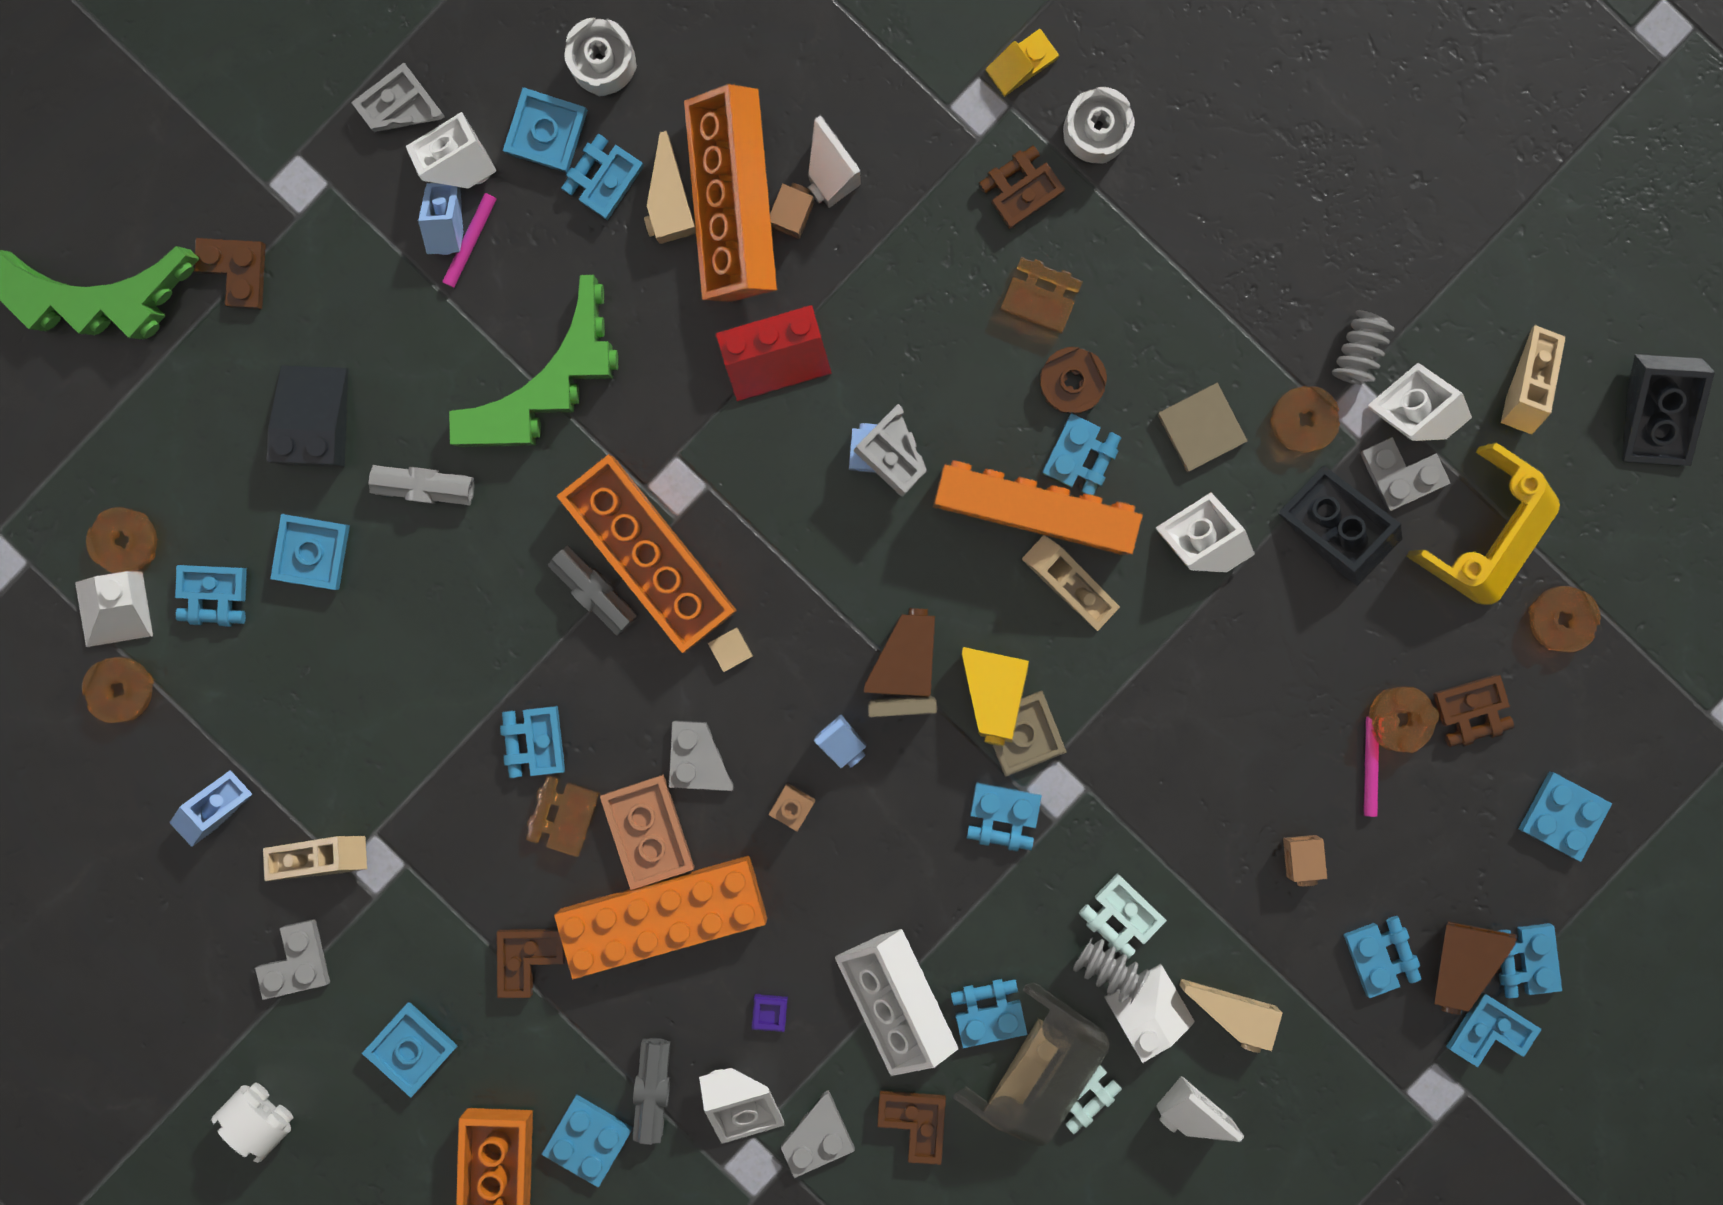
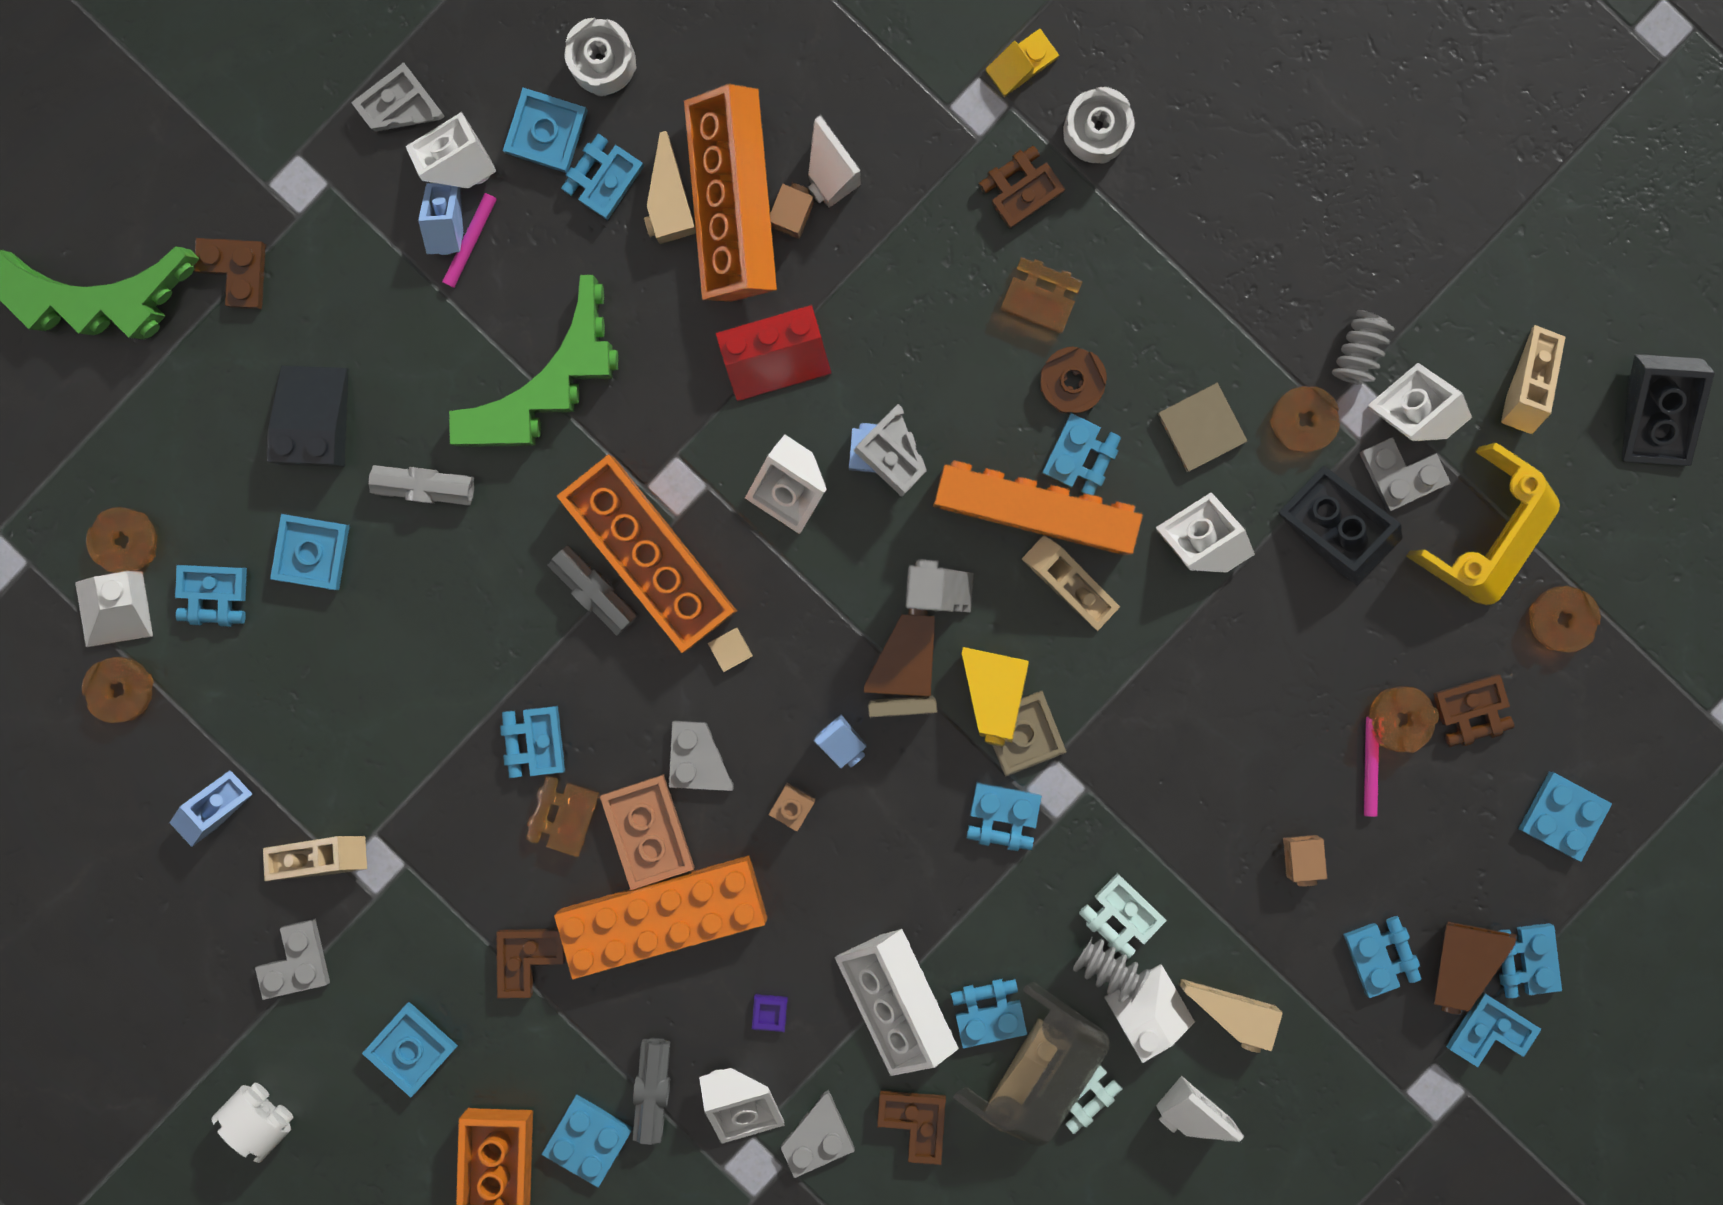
none -> white slope [745,435,826,534]
none -> light grey wedge [905,560,974,612]

